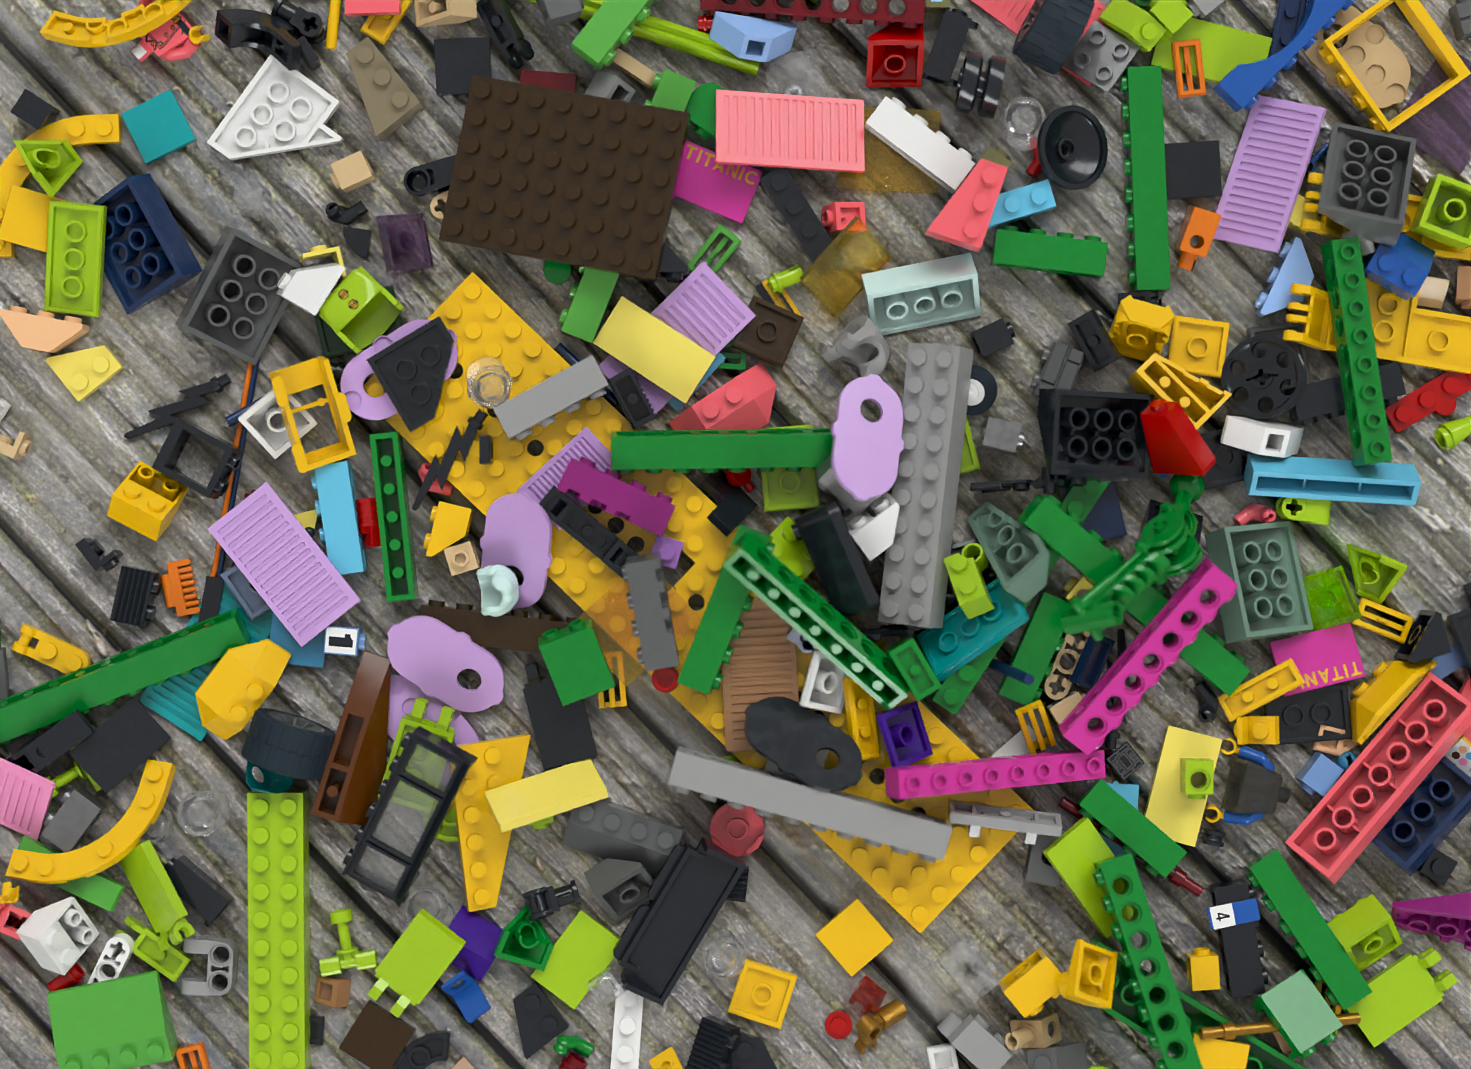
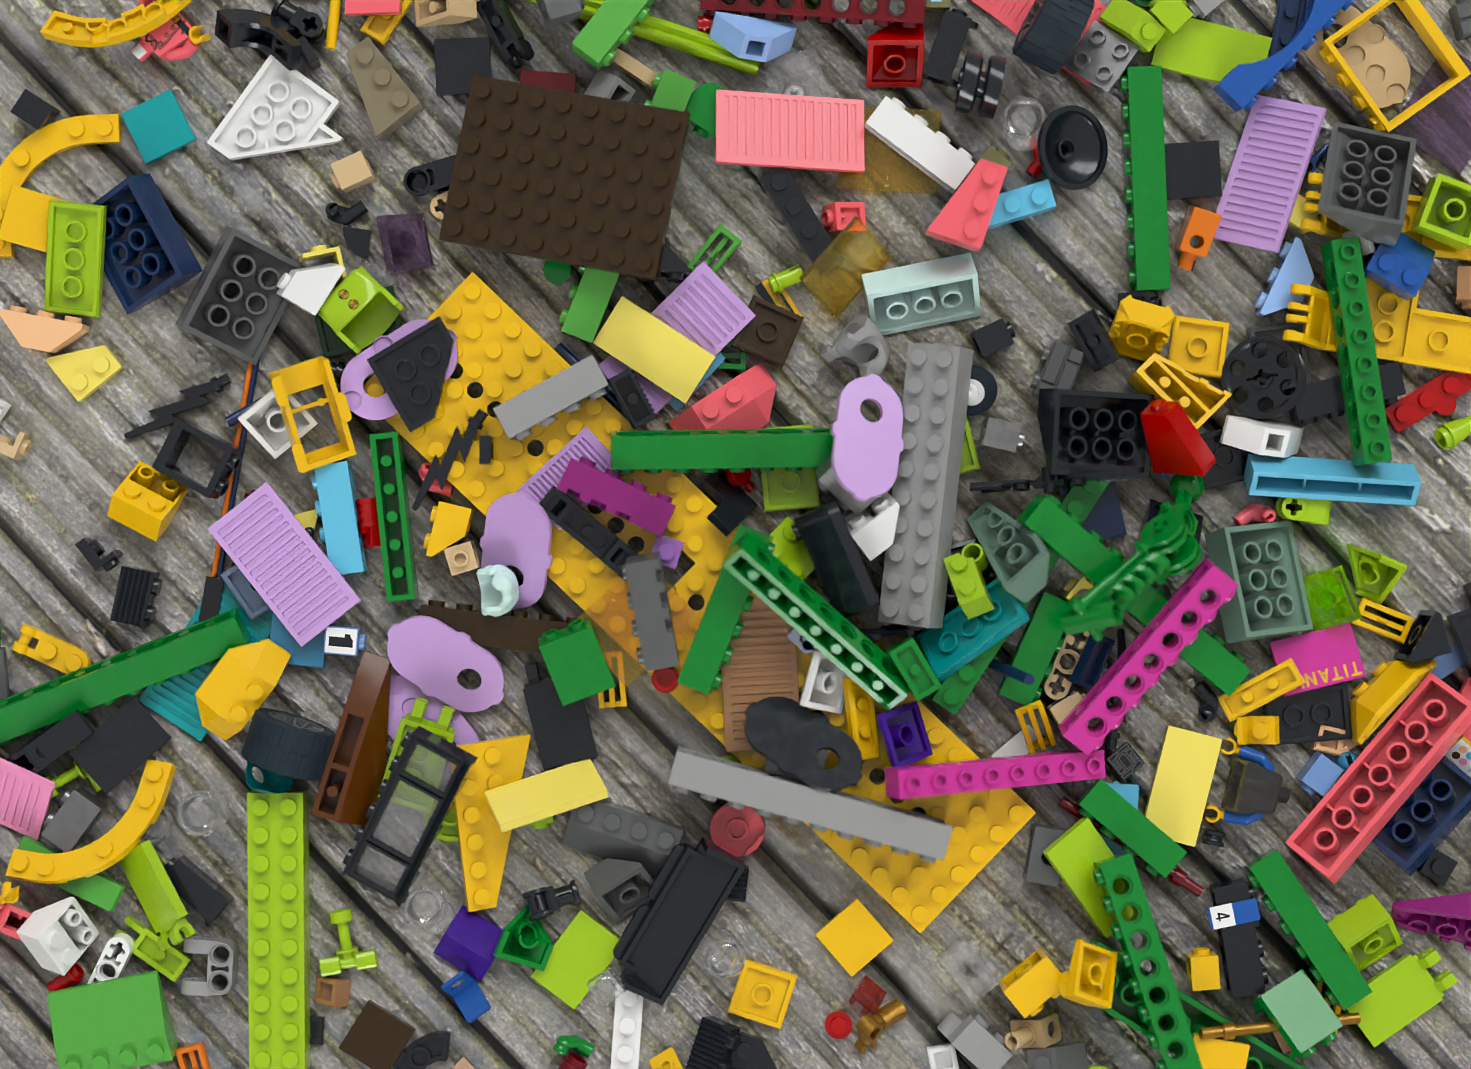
lime slope [13,140,83,197] -> none
orange piece [160,559,201,617] -> none
lime tile [367,908,466,1018] -> none
clear hat [466,357,513,409] -> none
black wing [513,981,570,1059] -> none
dark pink tile [674,140,763,224] -> none
light grey hinge [947,800,1062,845] -> none
green brick [990,225,1108,279] -> none
orange tile [1171,39,1206,99] -> none
lime brick [1180,758,1214,800] -> none
tan slope [1417,276,1450,309] -> none

